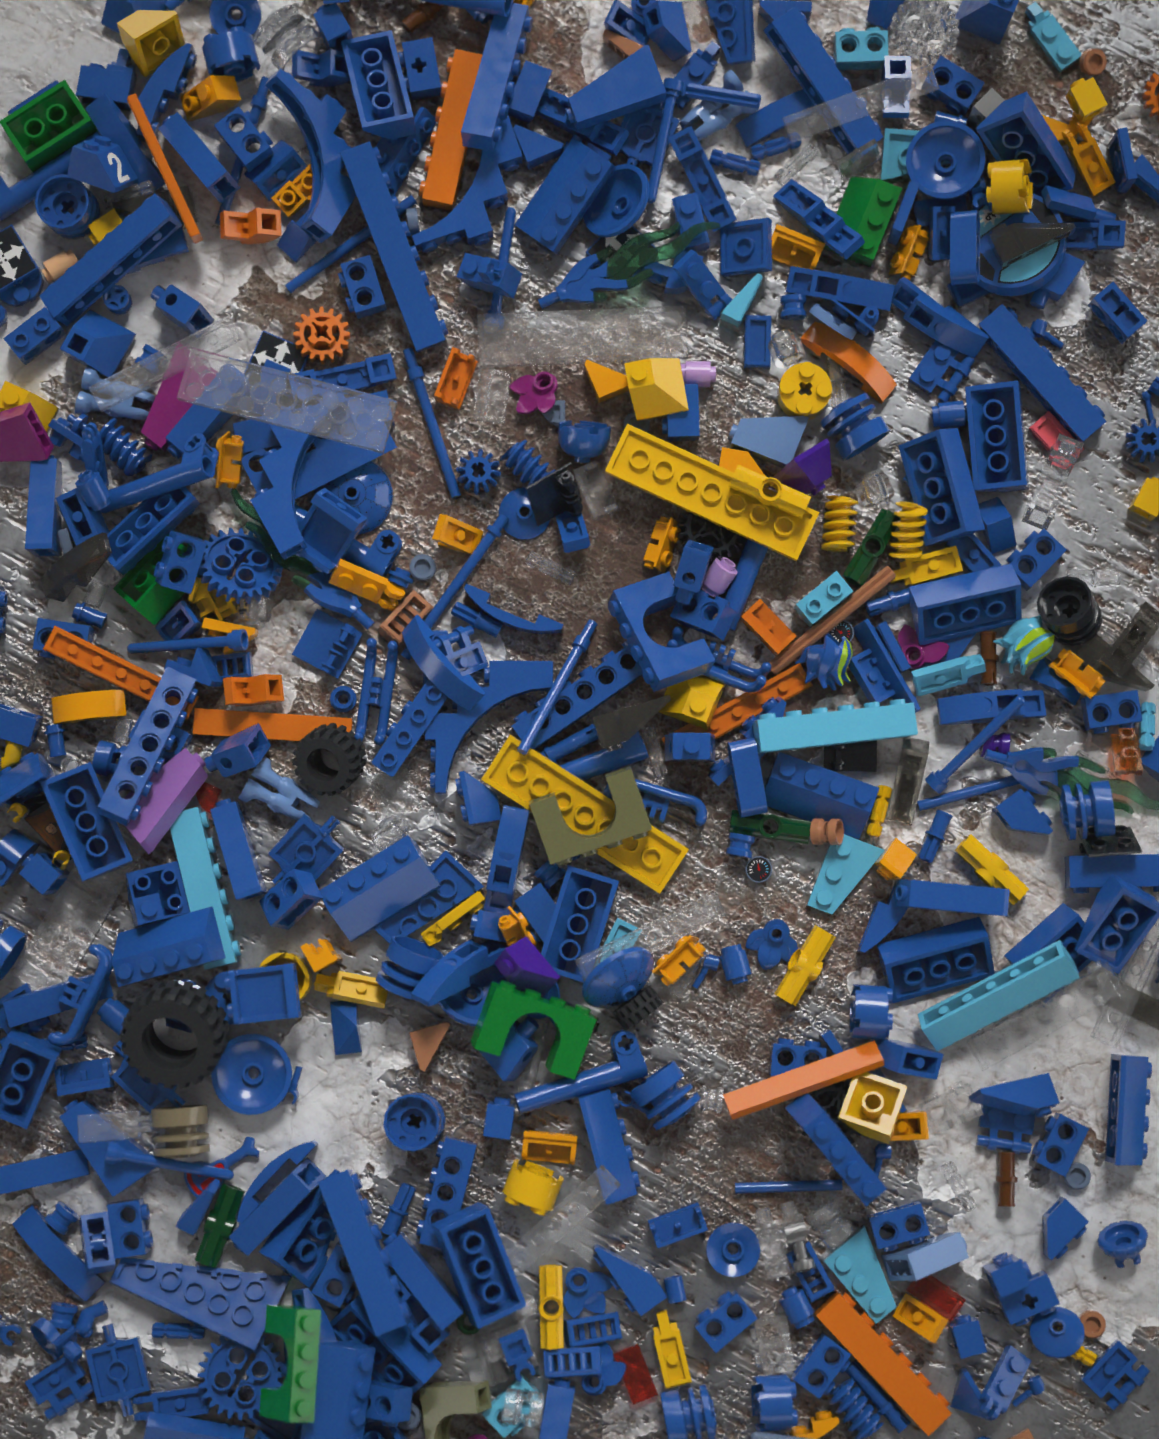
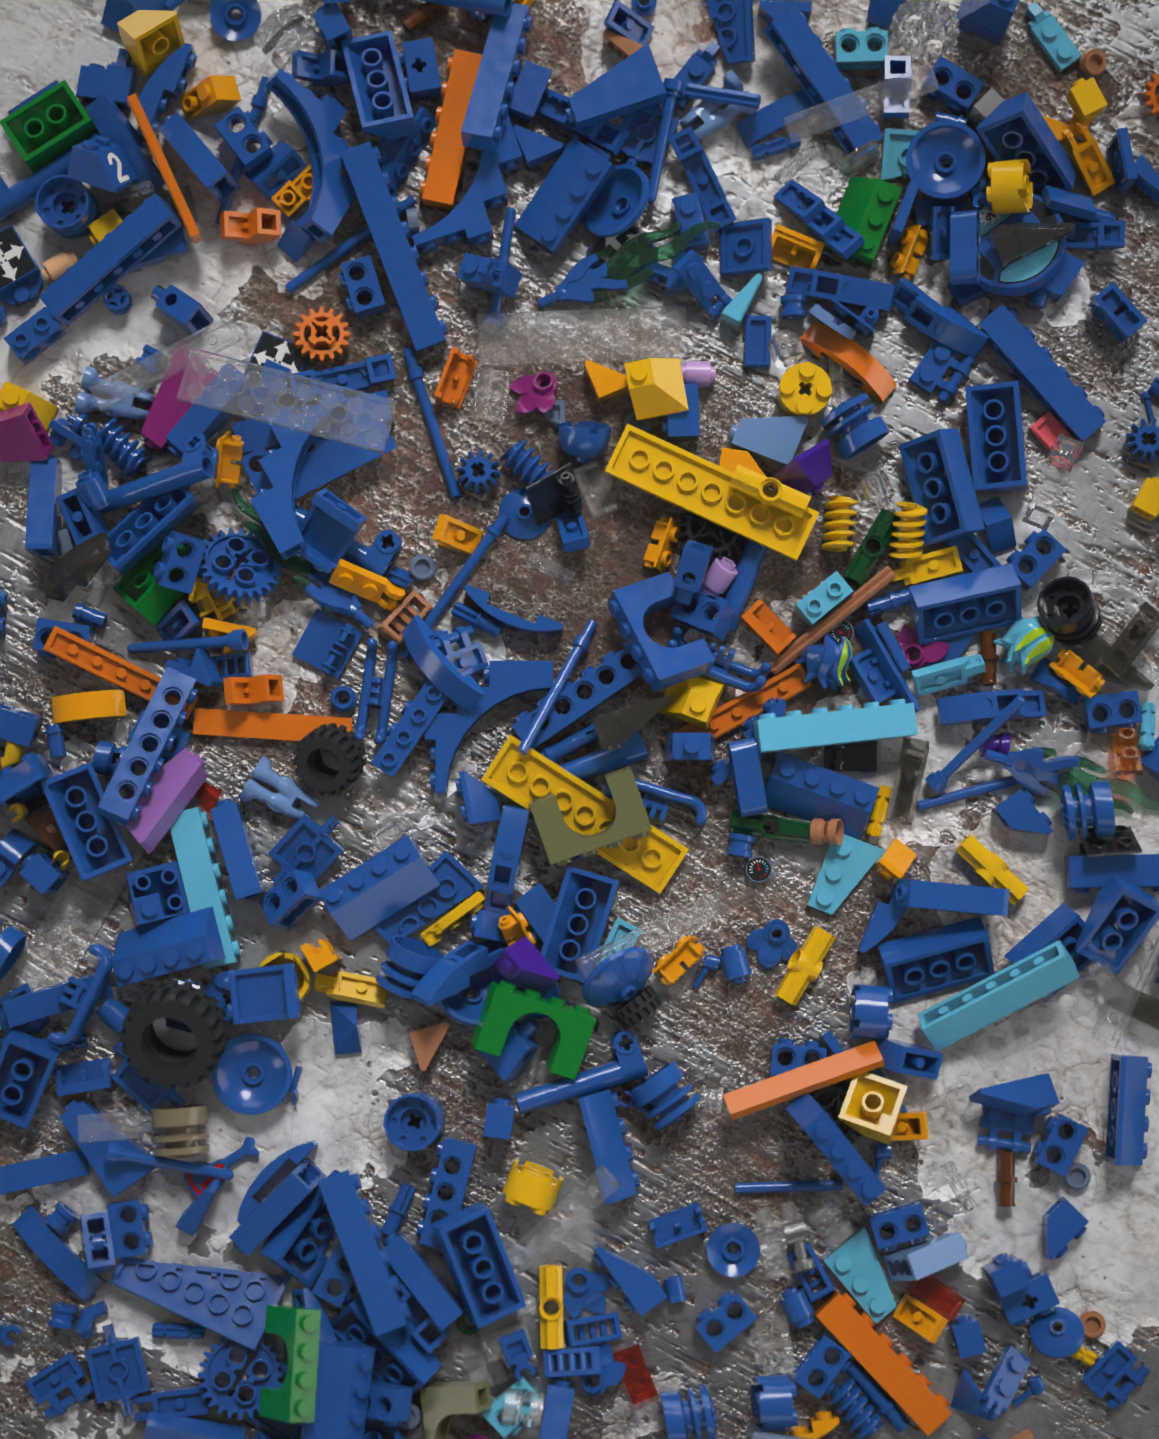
blue piece [30,1318,82,1362] -> none
blue slope [60,310,136,380] -> none
dark green piece [195,1183,245,1268] -> none
blue brick [202,26,260,83] -> none
blue torso [205,723,271,777] -> none
blue dish [314,461,393,535] -> none
light orange hinge [521,1130,578,1165] -> none
blue wheel [533,860,566,890] -> none
blue slope [642,0,692,61] -> none
yellow hinge [653,1310,692,1389] -> none
blue axle [709,149,760,176] -> none
blue axle [918,810,953,863] -> none
blue brick [931,400,968,429] -> none
blue hand [1030,319,1064,349] -> none
blue hair [1097,1220,1148,1268] -> none

